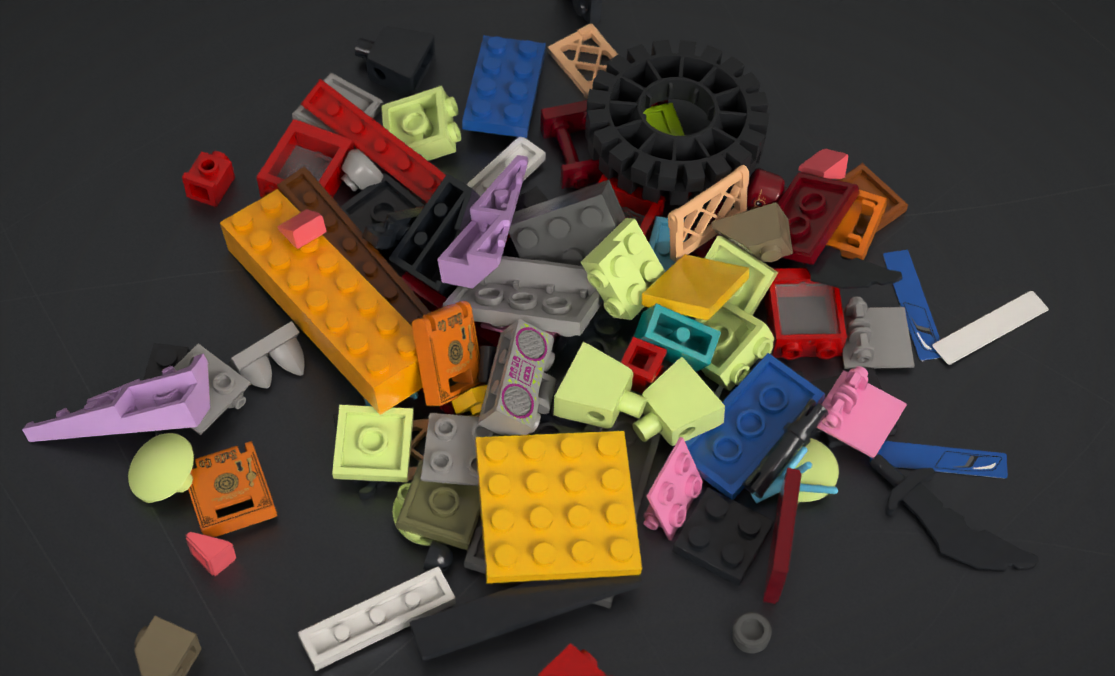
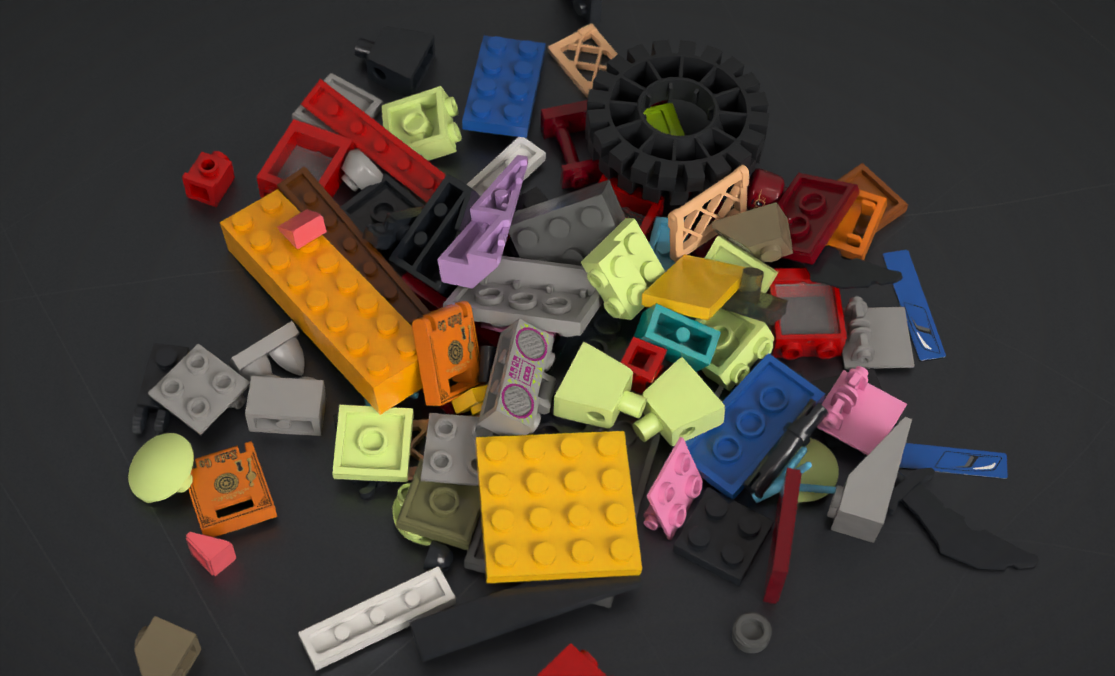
lavender wedge [22,353,210,442] -> none
coral slope [798,149,848,179] -> none
white sticker [932,291,1048,365] -> none
none -> light grey brick [245,374,327,436]
none -> clear smoke tile [721,267,788,325]
none -> light grey slope [827,417,912,543]

